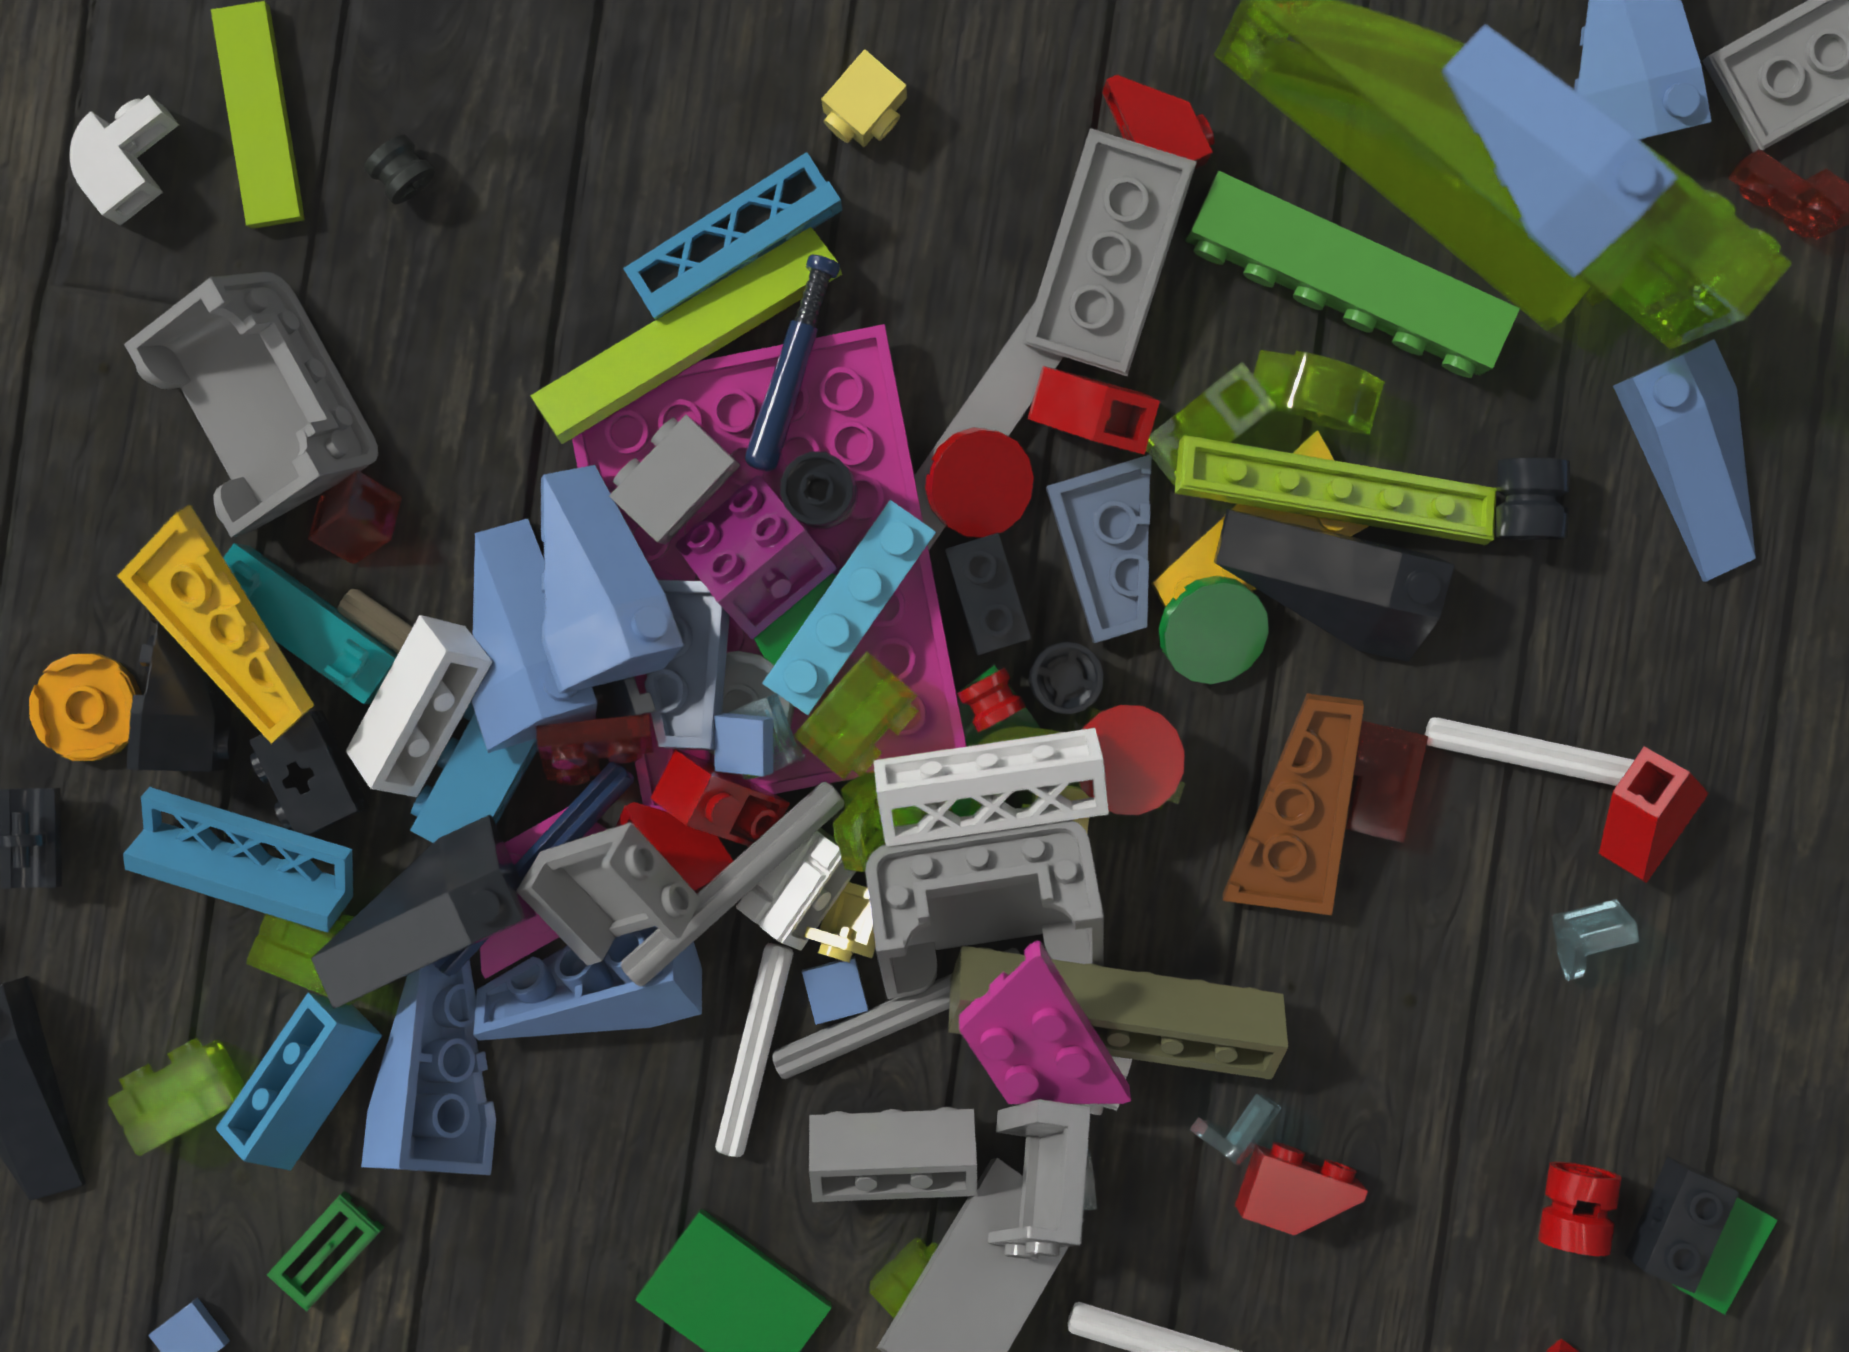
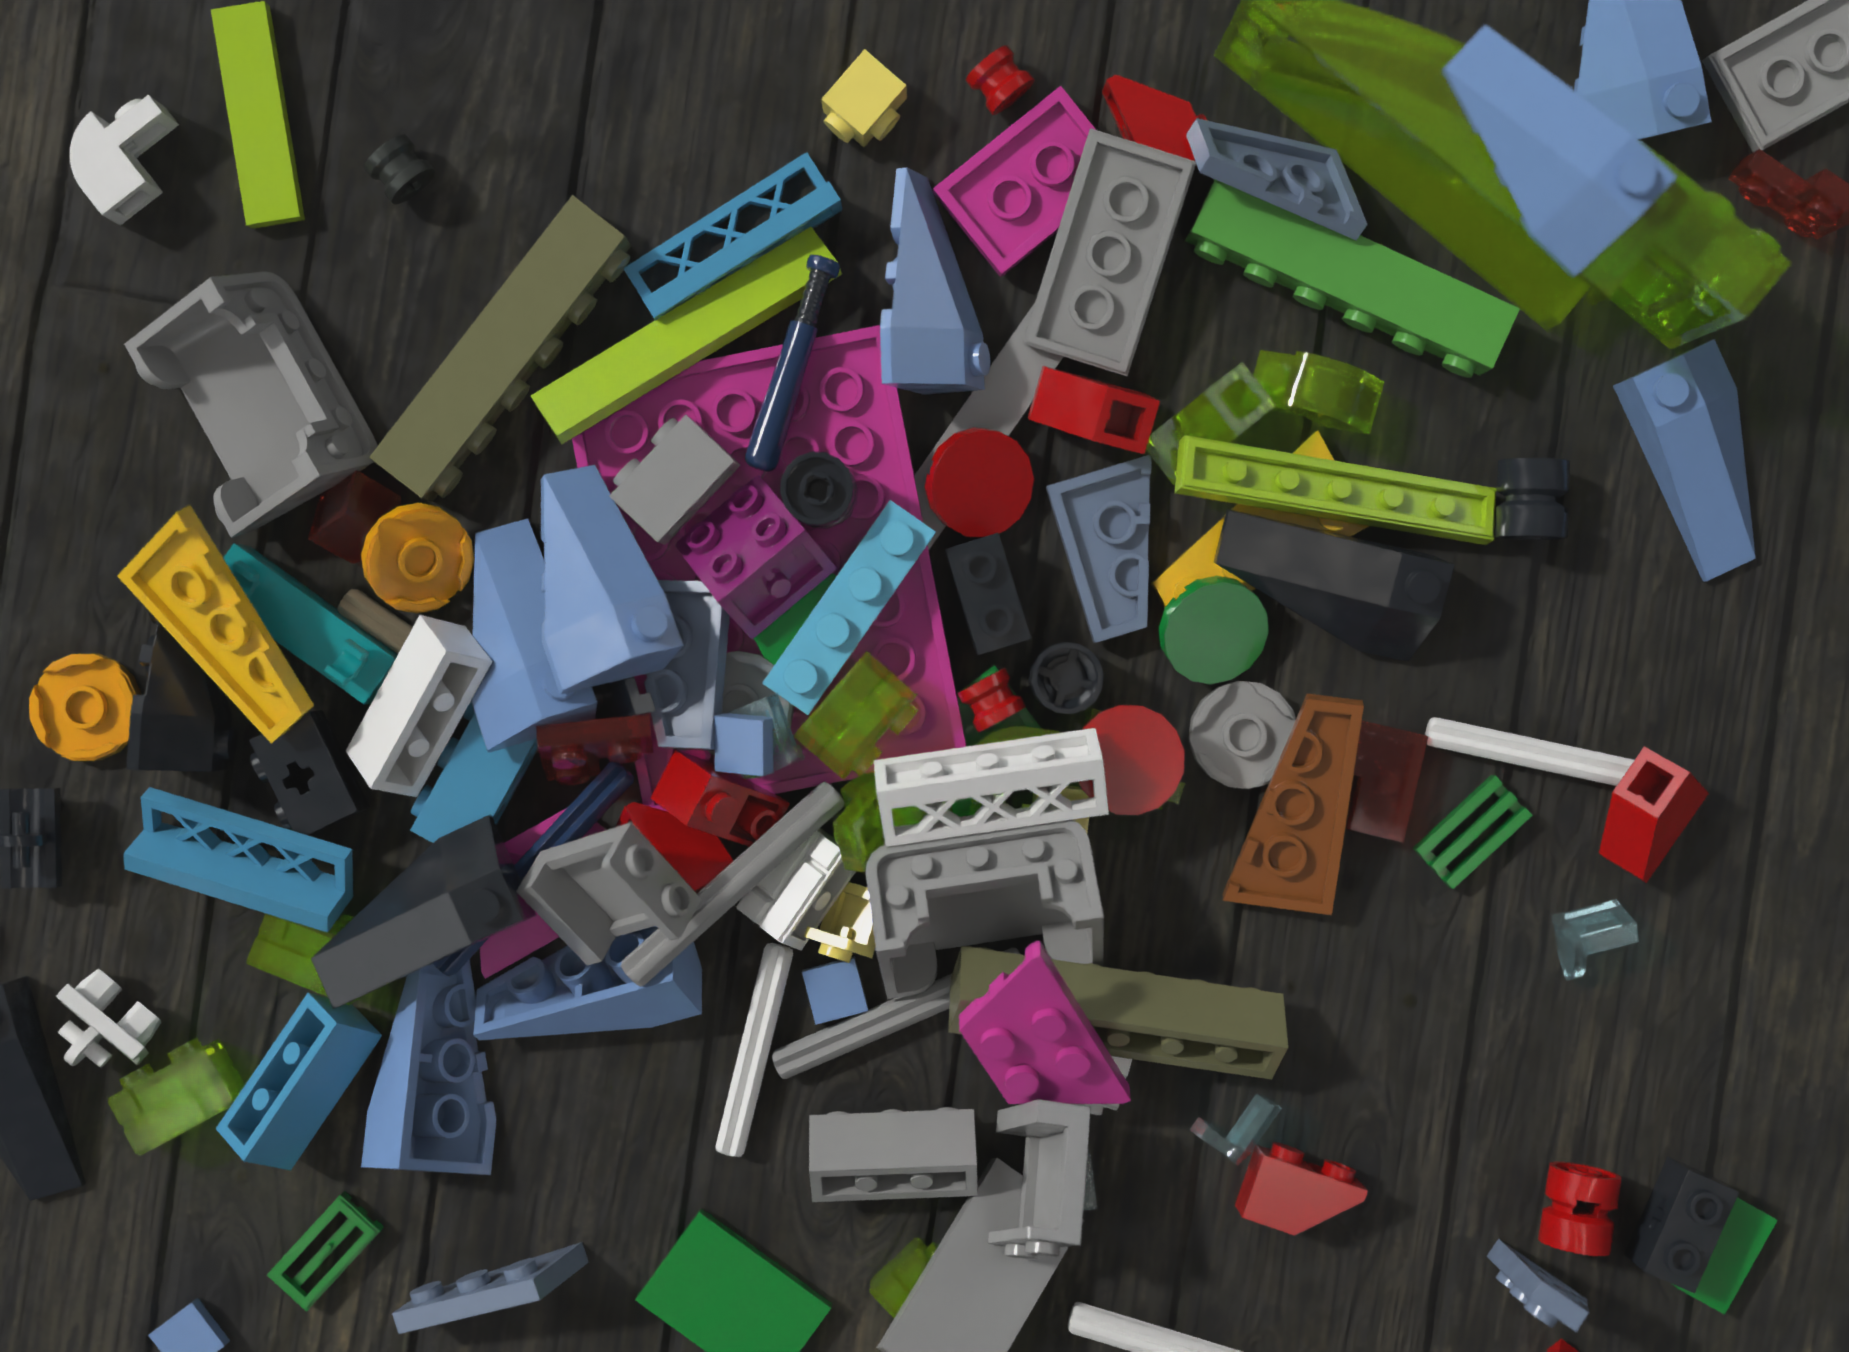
none -> white hips [56,969,161,1068]
none -> light orange tile [361,503,474,614]
none -> olive brick [369,195,631,502]
none -> sand blue wing [392,1242,589,1334]
none -> medium blue wedge [880,167,990,395]
none -> dark pink plate [933,86,1096,277]
none -> red wheel [965,45,1035,115]
none -> sand blue wing [1186,118,1367,240]
none -> light grey tile [1189,681,1296,789]
none -> green tile [1412,775,1533,889]
none -> sand blue wing [1487,1239,1589,1332]

